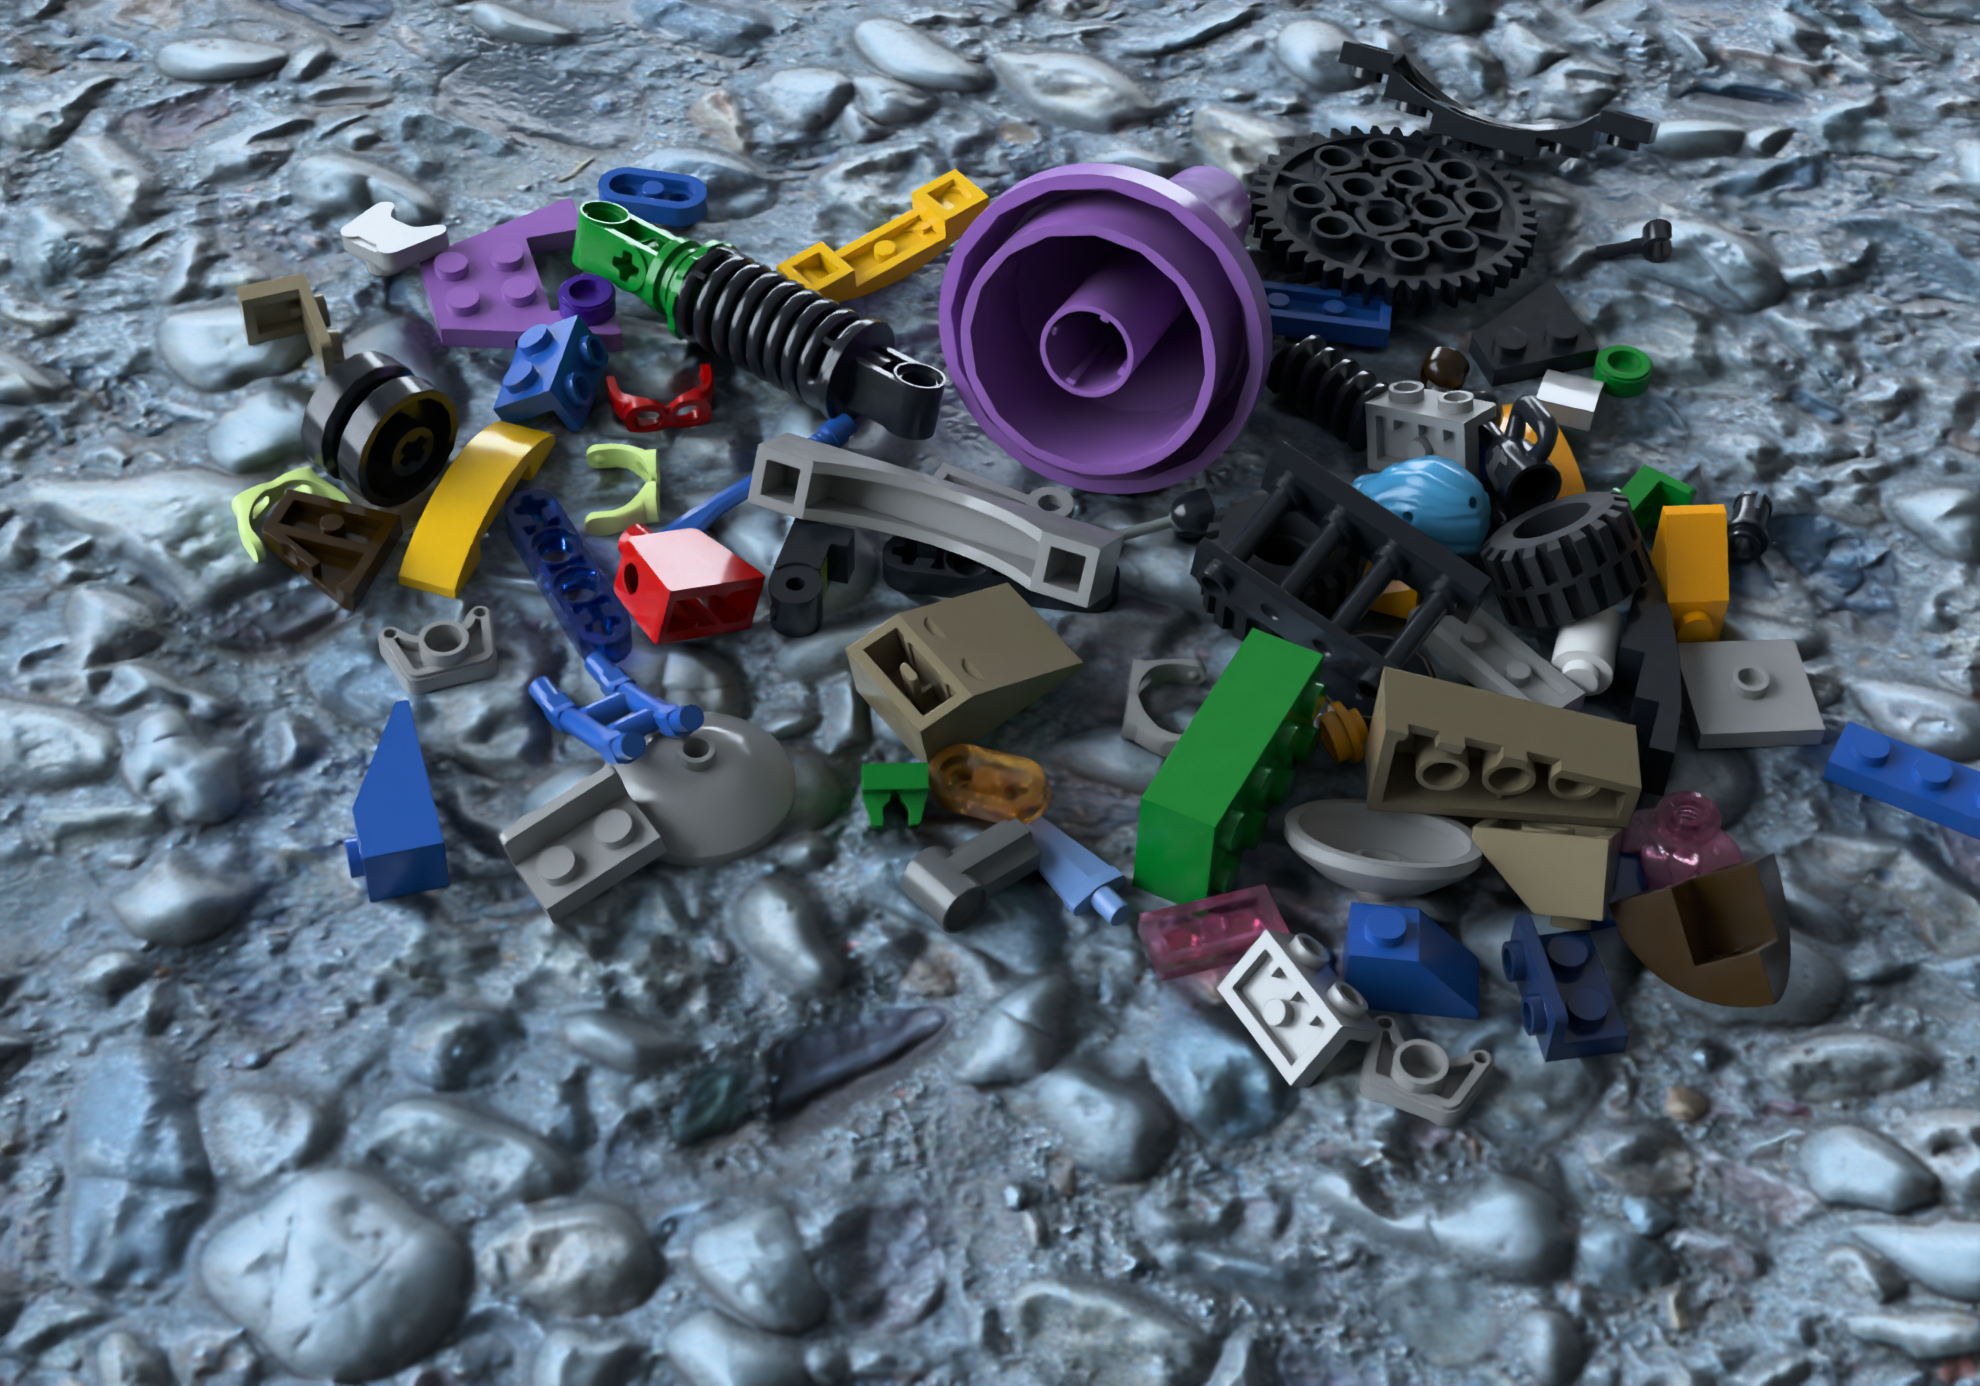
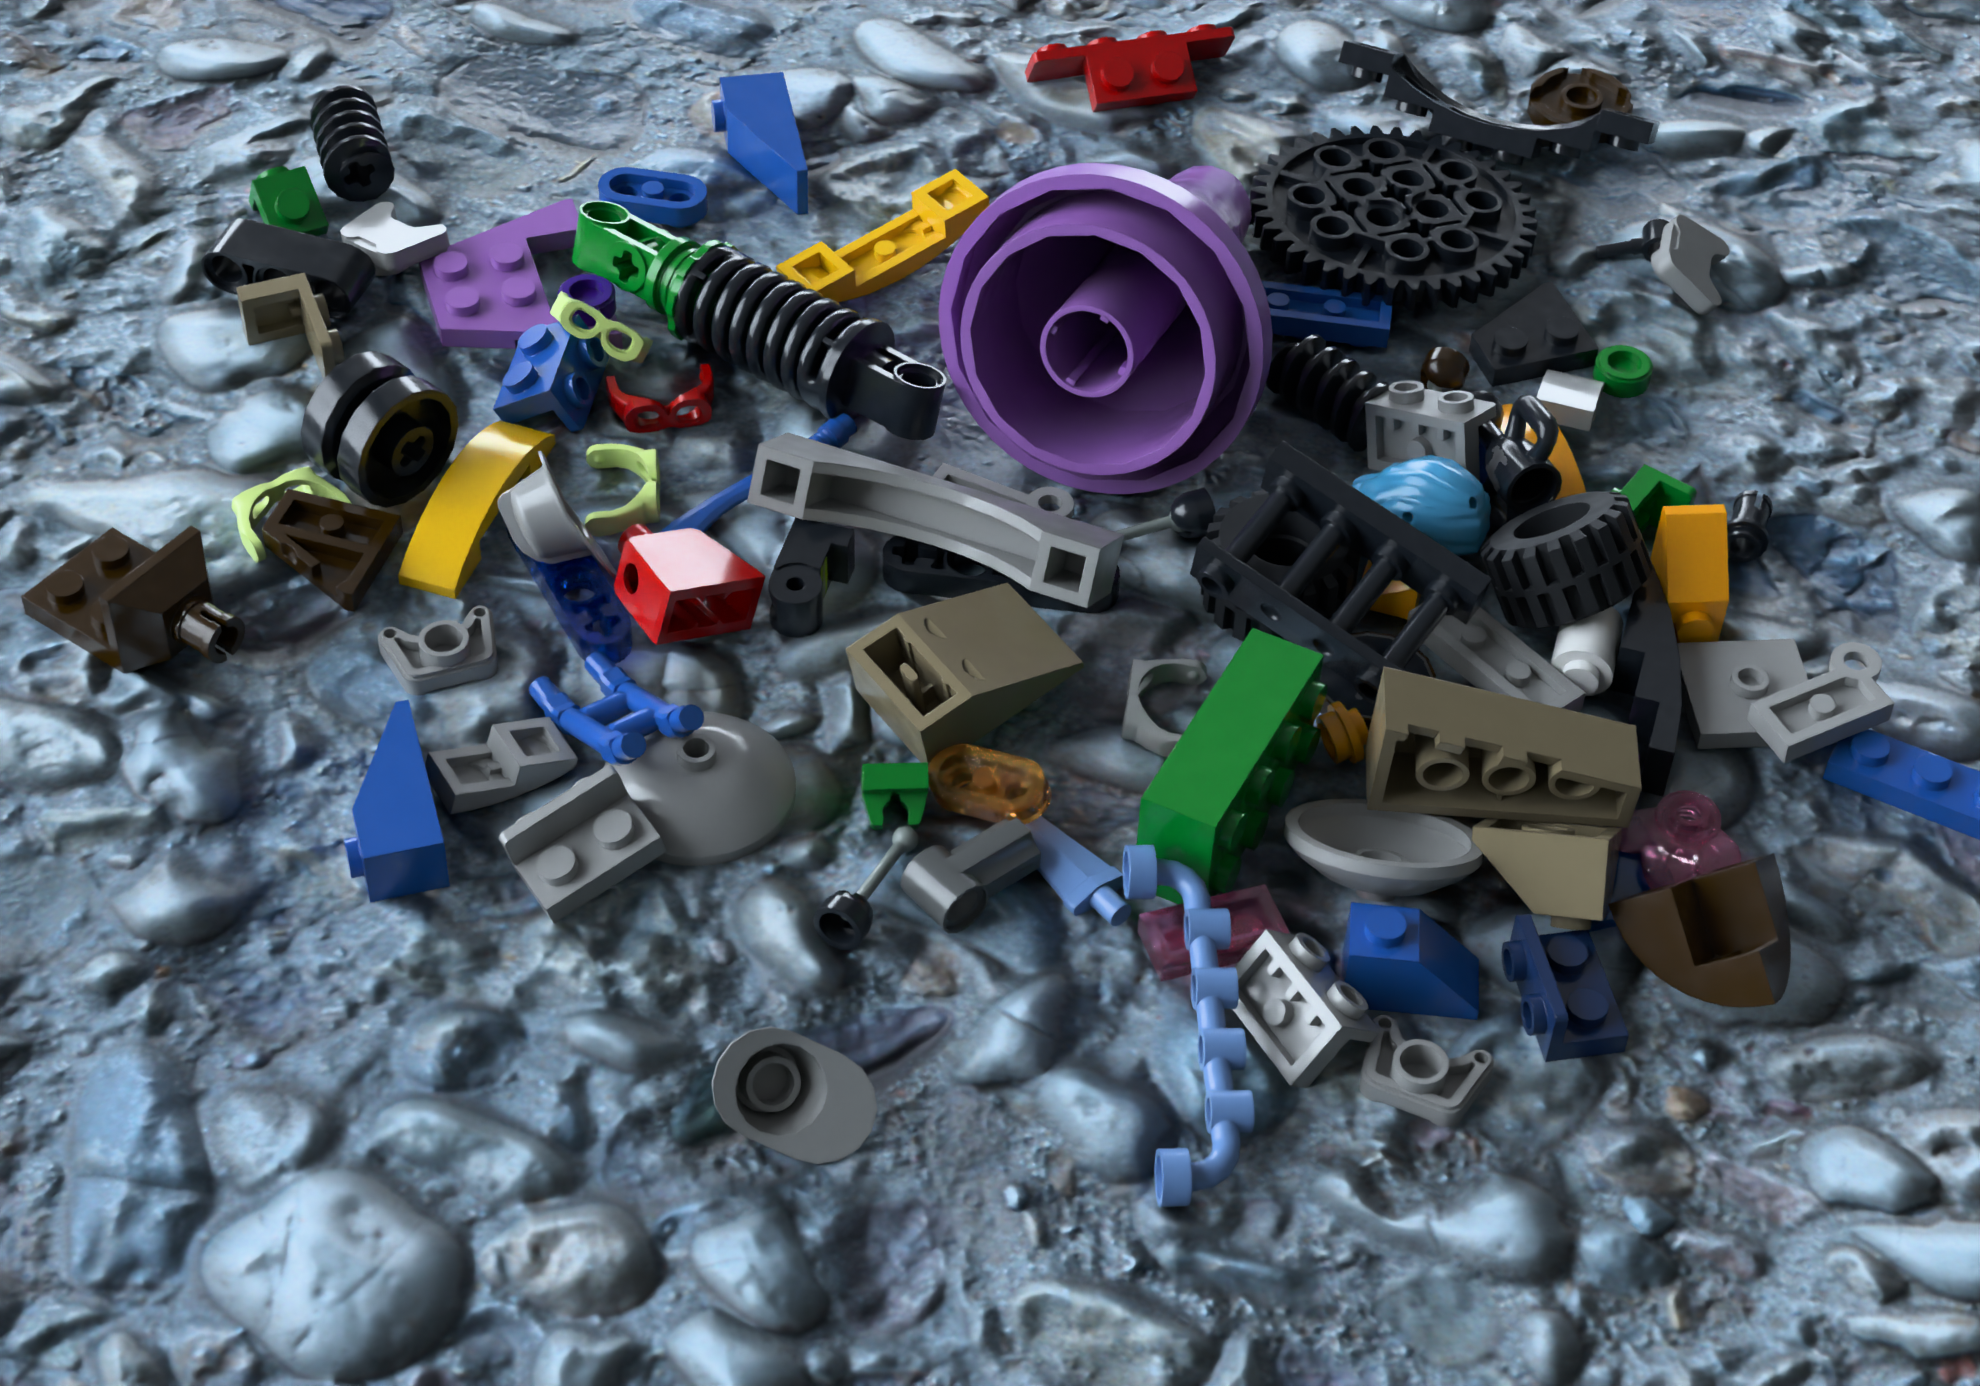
none -> dark brown plate [21,526,245,674]
none -> black beam [201,218,376,319]
none -> green bracket [249,166,329,236]
none -> black piece [309,85,395,202]
none -> light grey slope [425,717,578,815]
none -> light grey piece [498,450,617,579]
none -> yellowish green cap [550,291,653,363]
none -> blue slope [711,72,808,215]
none -> light grey piece [712,1026,877,1164]
none -> black hinge [813,826,918,950]
none -> red bracket [1025,24,1235,112]
none -> medium blue bar [1122,845,1254,1207]
none -> dark brown tile [1527,67,1633,144]
none -> light grey piece [1651,214,1730,315]
none -> light grey hinge [1747,642,1895,763]

